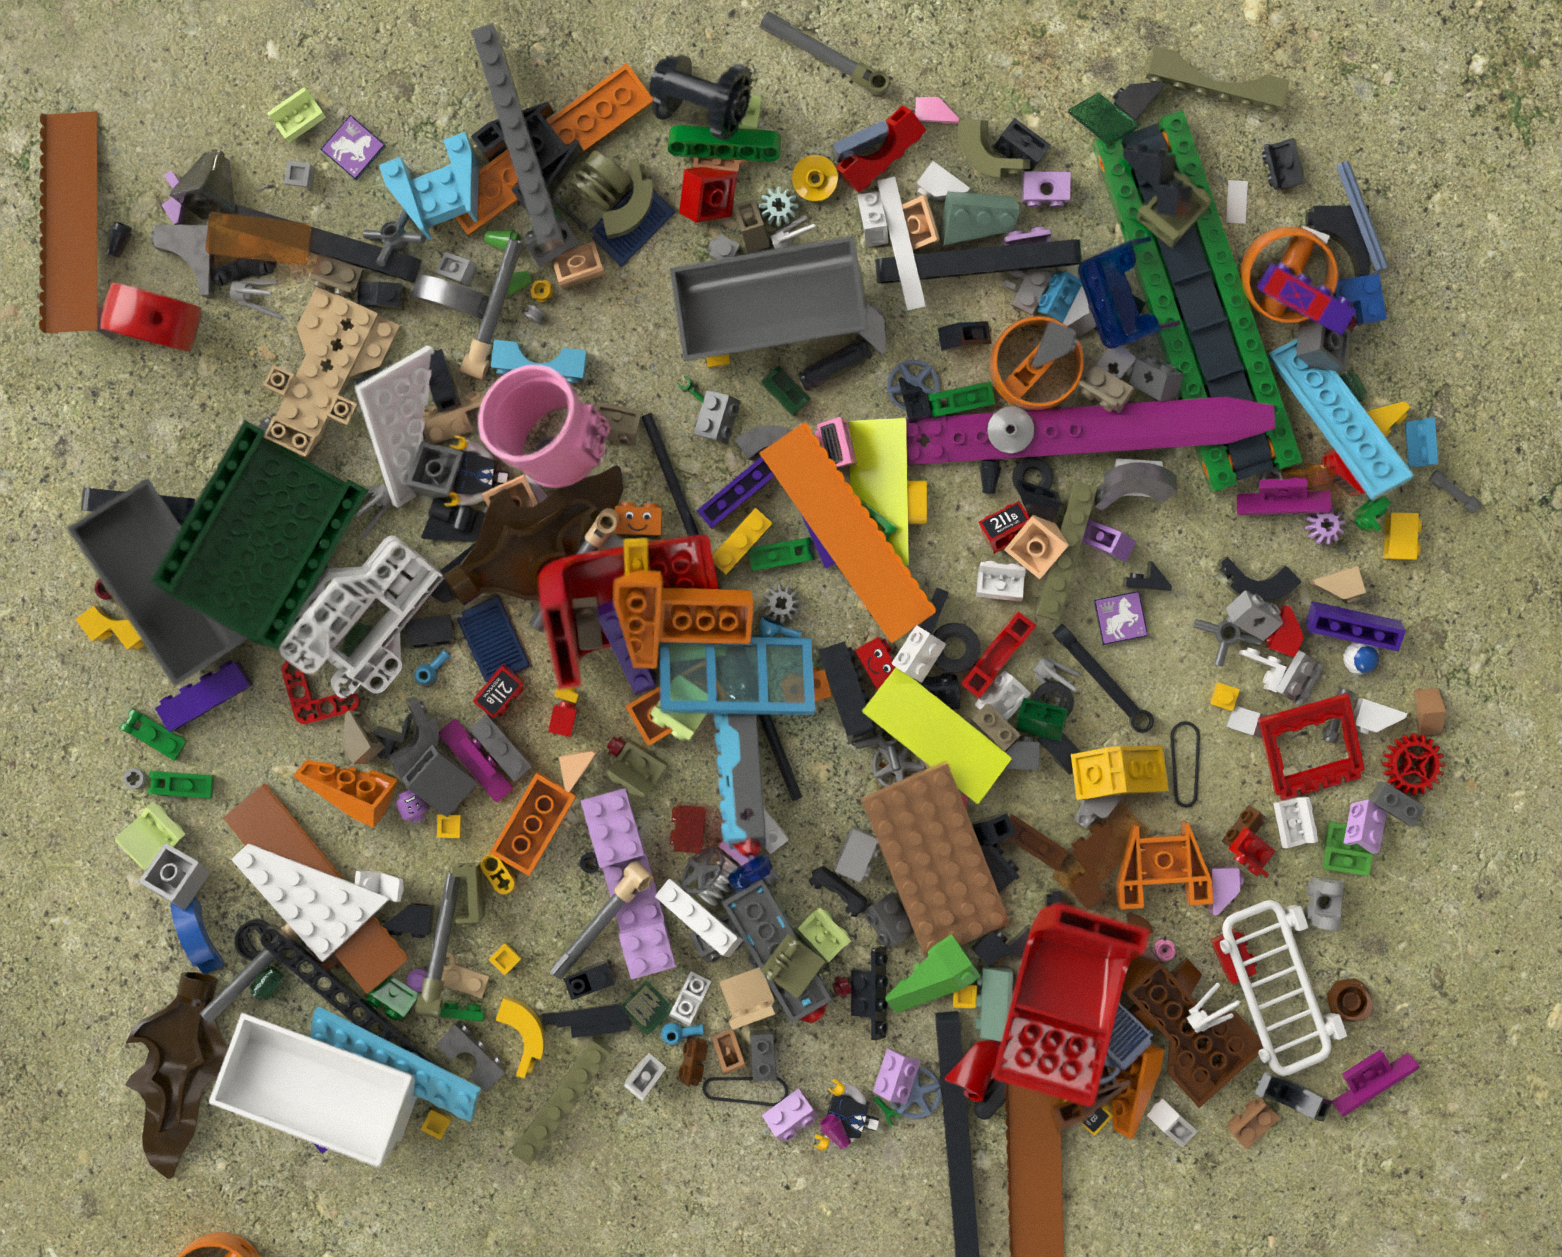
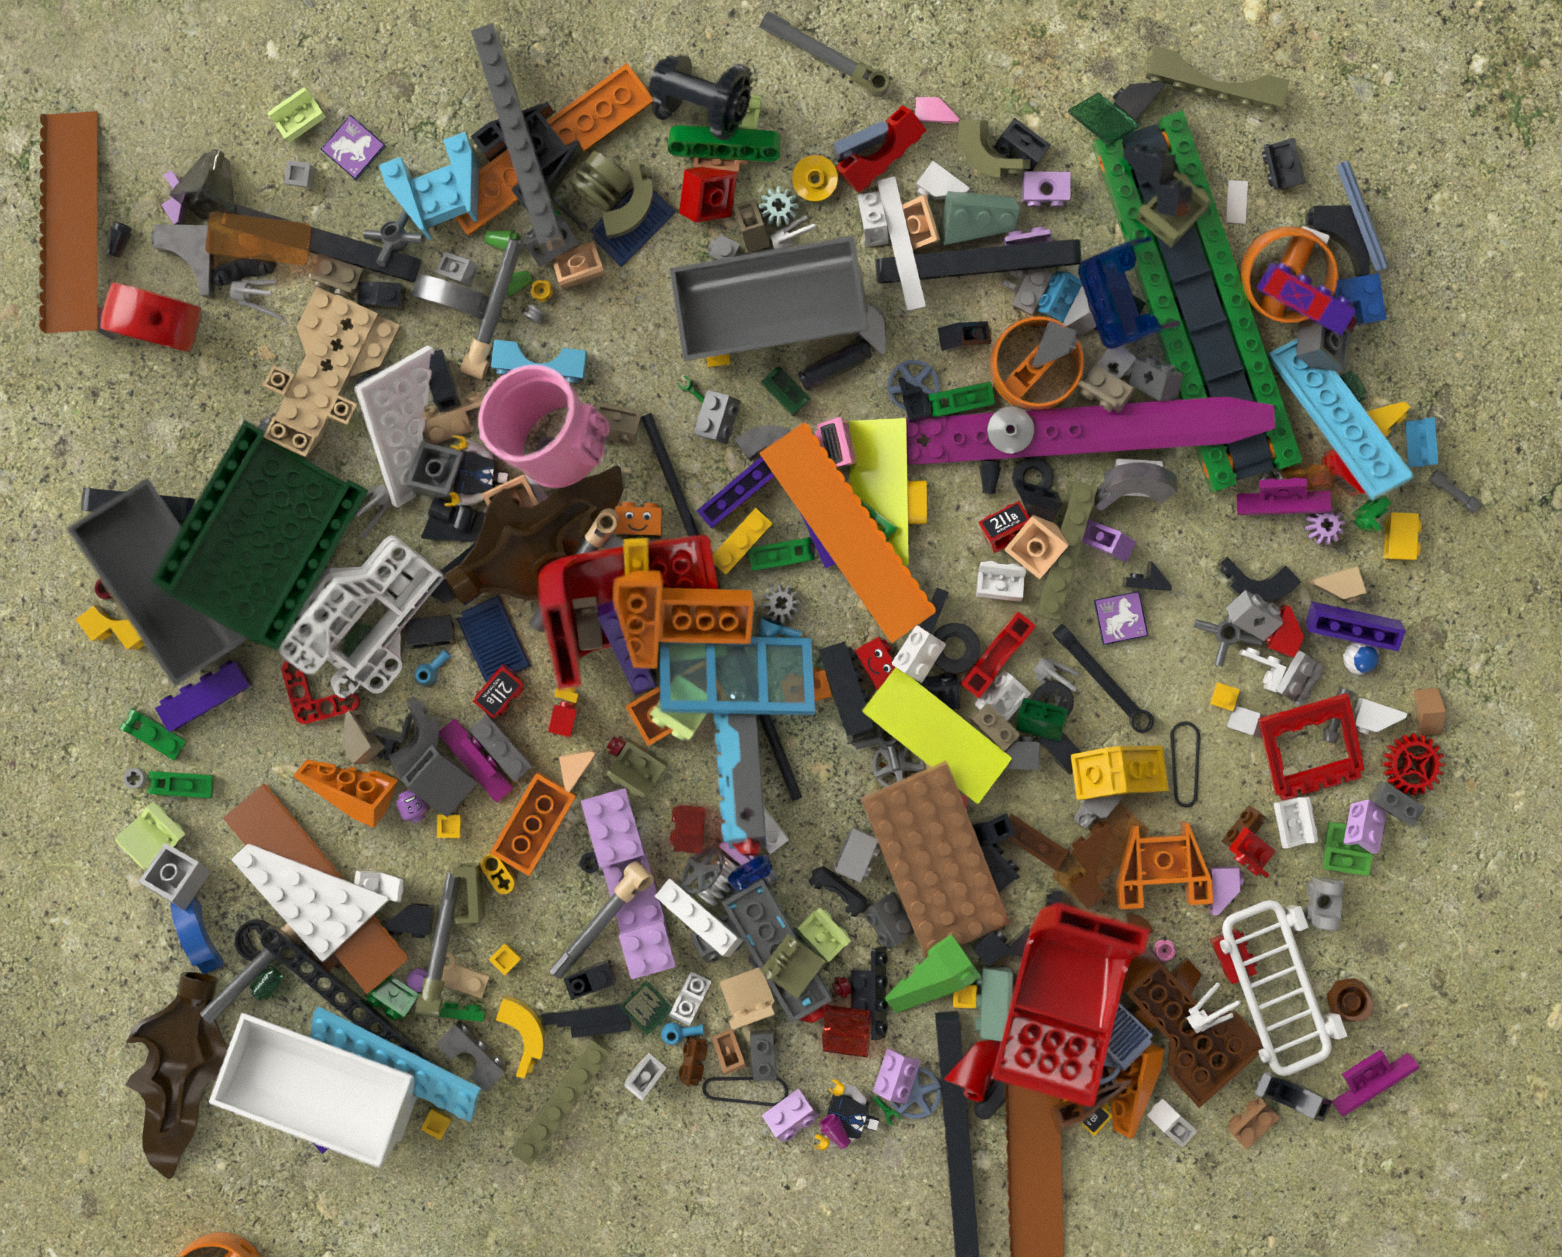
none -> clear red slope [822,1005,871,1058]

